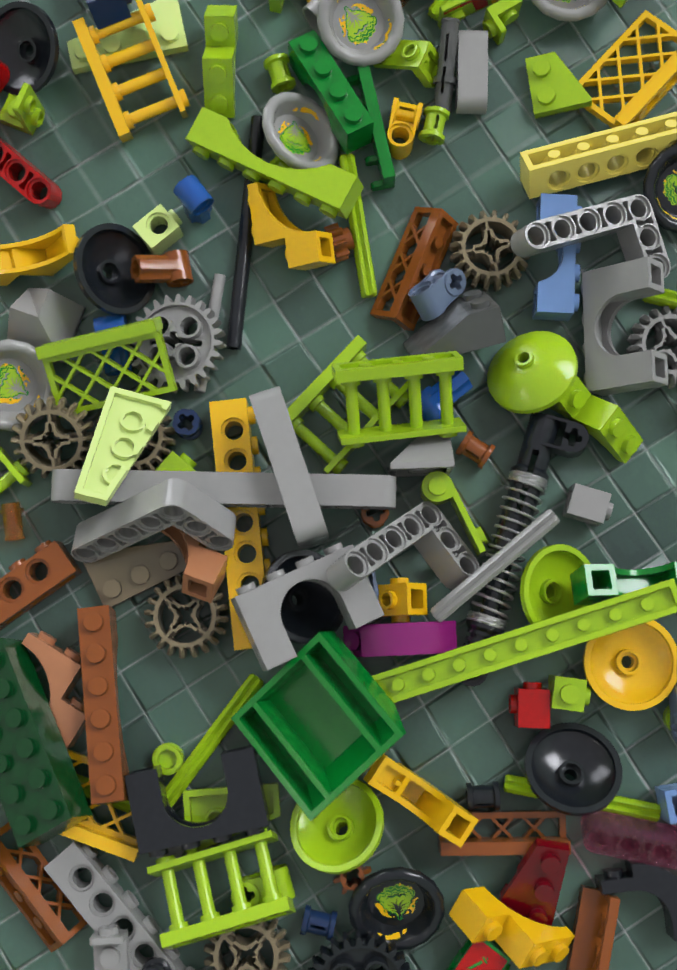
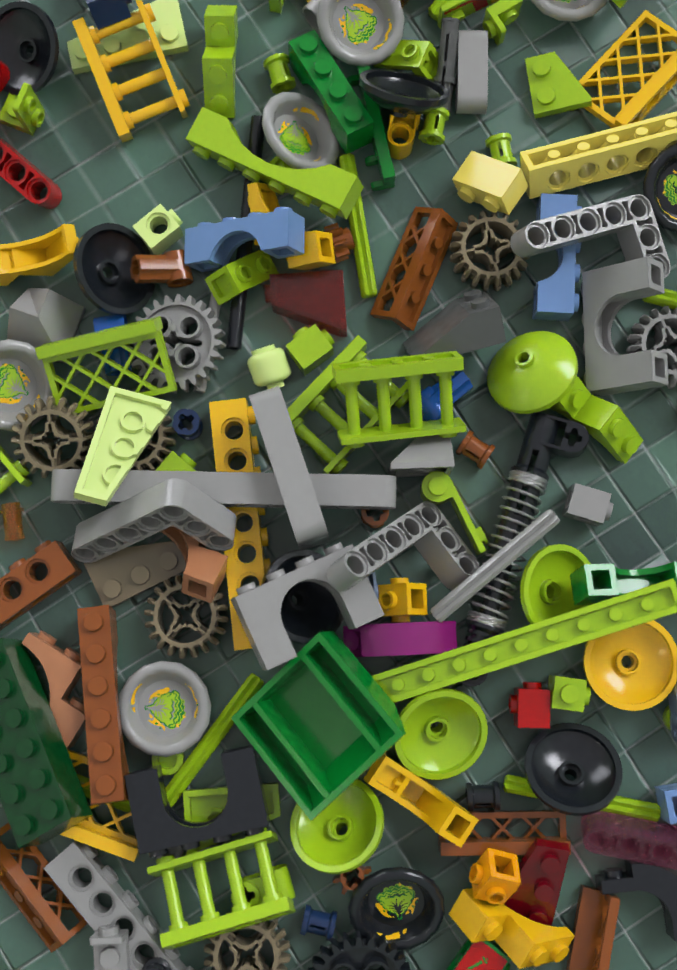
blue piece [173,175,214,224] -> none
sand blue piece [408,268,466,321] -> none
none -> light grey piece [118,661,212,757]
none -> medium blue arch [184,207,305,272]
none -> lime bracket [204,249,278,306]
none -> yellowish green head [247,344,292,389]
none -> clear red slope [265,270,347,337]
none -> lime brick [285,324,335,376]
none -> black dish [359,69,450,118]
none -> lime dish [394,688,488,780]
none -> light yellow brick [452,151,529,215]
none -> light orange brick [469,848,521,905]
none -> lime bush [485,133,518,166]

